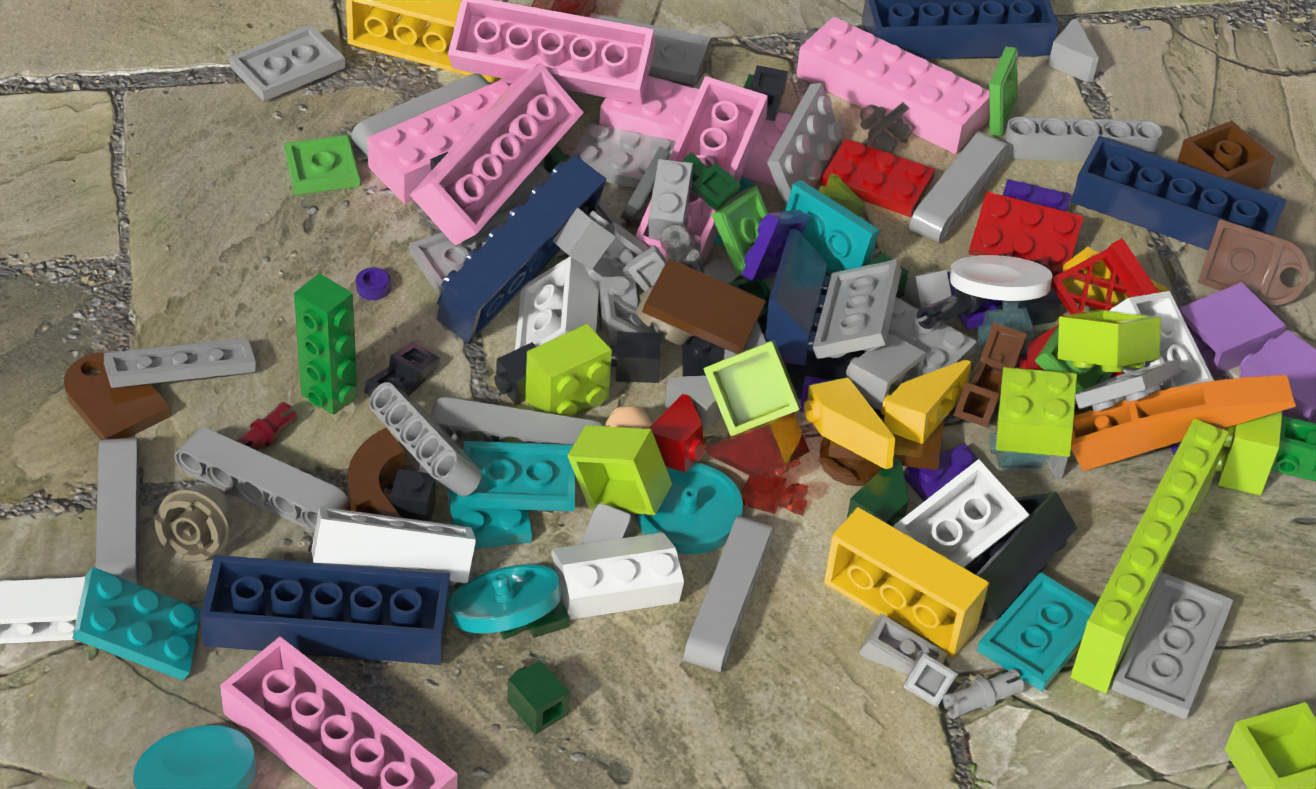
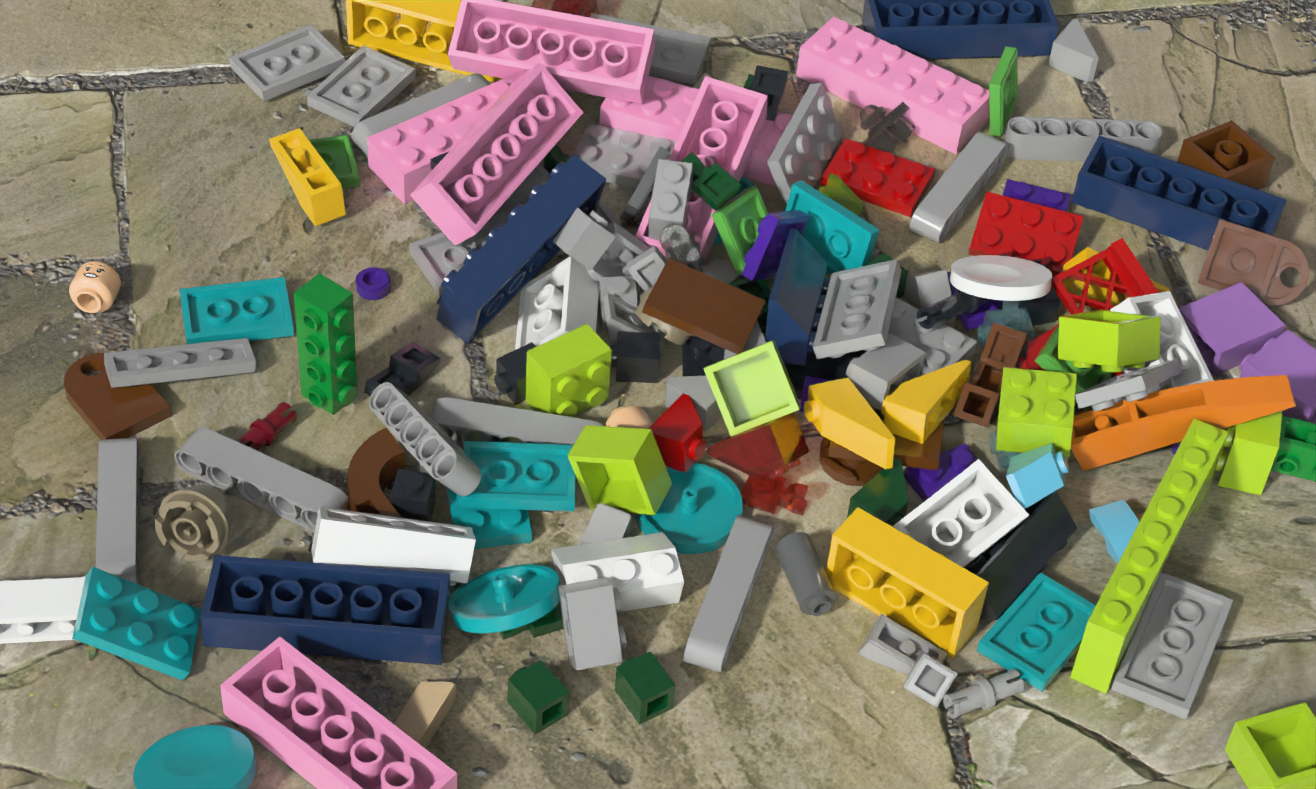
none -> light nougat head [69,261,121,313]
none -> teal plate [179,277,294,344]
none -> yellow slope [269,128,346,226]
none -> light grey plate [307,45,416,127]
none -> tan slope [394,681,456,749]
none -> light grey brick [558,578,627,670]
none -> dark green brick [615,651,676,725]
none -> dark grey brick [775,532,837,616]
none -> medium azure slope [1006,443,1069,509]
none -> medium azure slope [1089,499,1139,564]

